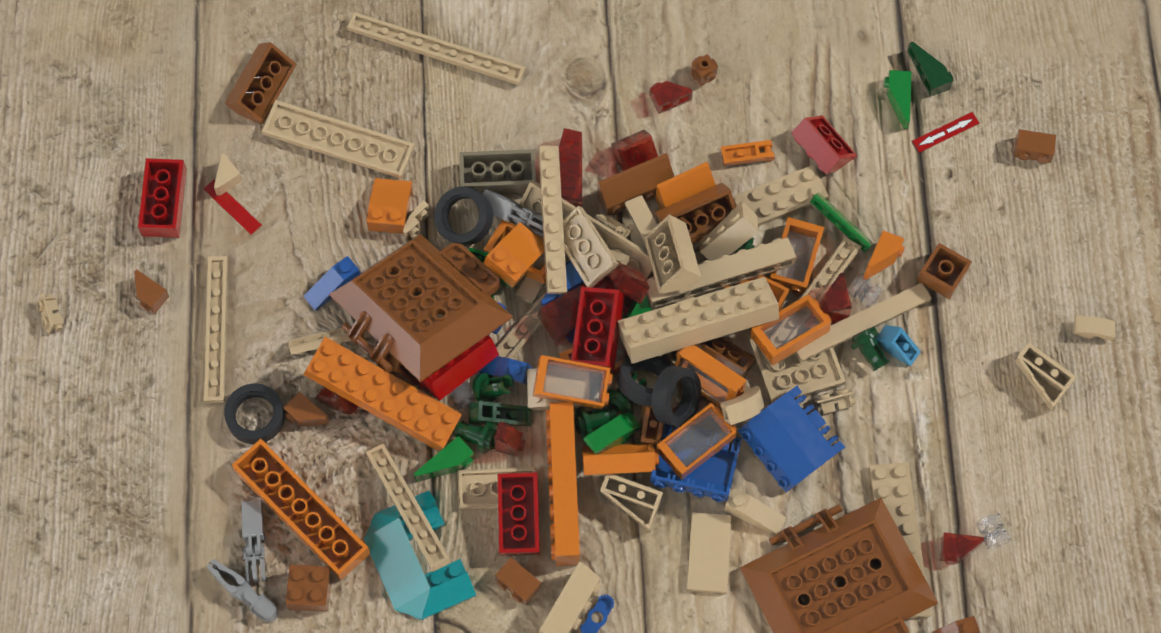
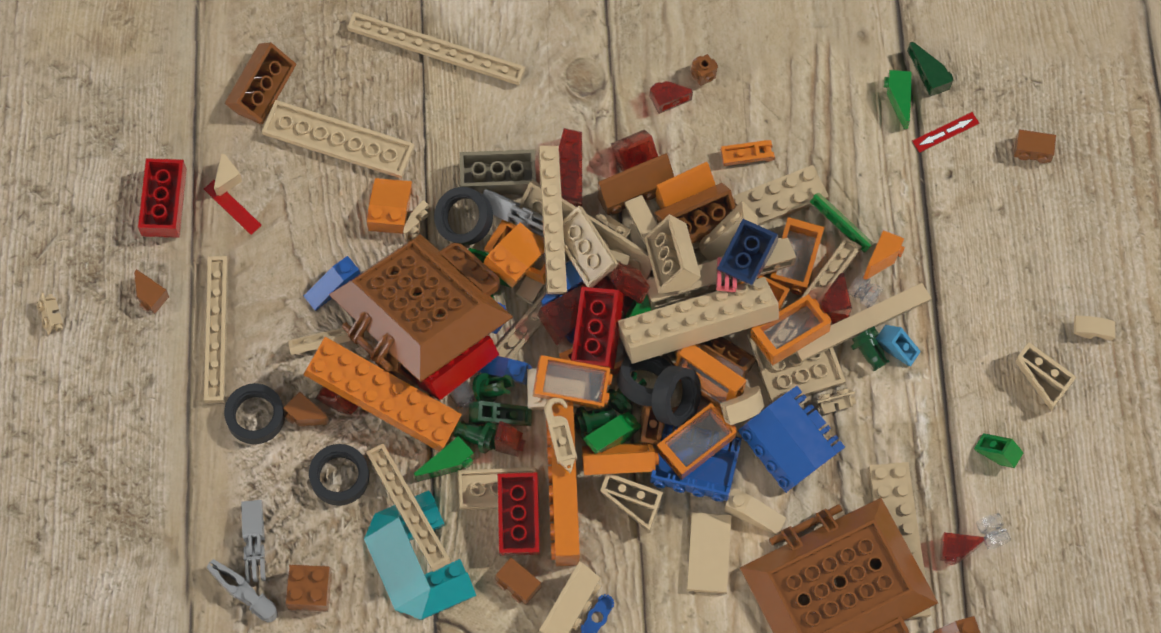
orange brick [232,439,370,580] -> none
red slope [791,115,858,174] -> none
dark orange brick [917,243,972,300] -> none
none -> black tyre [309,444,369,506]
none -> tan plate [544,397,577,473]
none -> coral tile [716,257,737,292]
none -> dark blue slope [717,219,778,286]
none -> green slope [974,433,1024,468]

